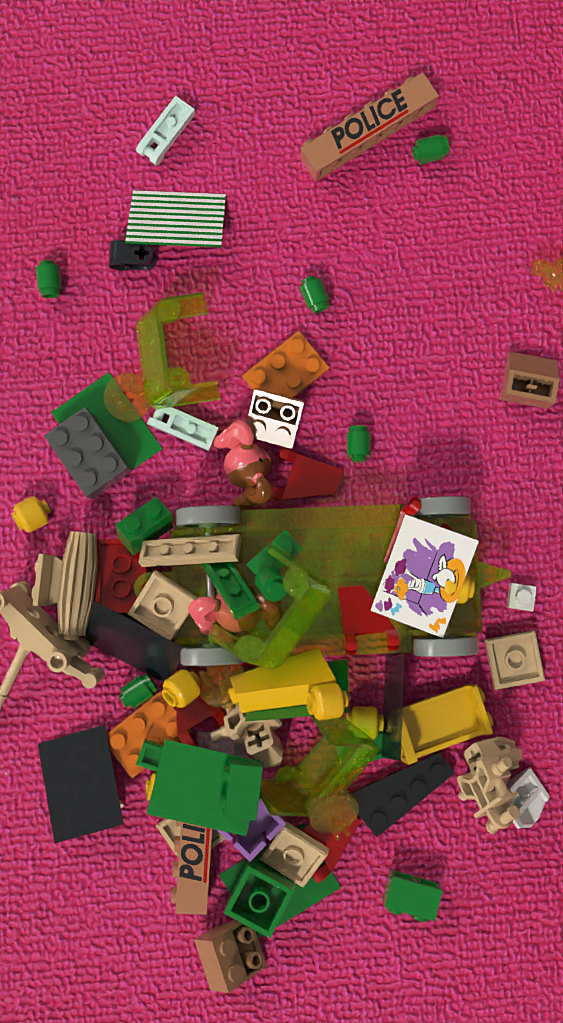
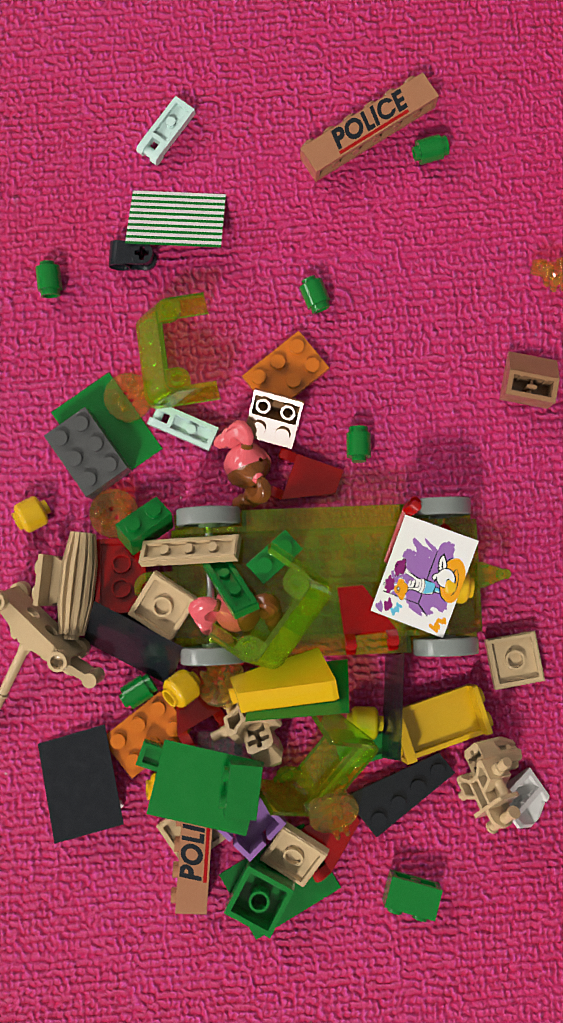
medium nougat slope [194,920,267,993] -> none
green brick [255,567,288,601] -> none
yellow head [306,683,348,720] -> none
white plate [506,583,537,611] -> none
none -> clear yellow plate [89,489,138,538]

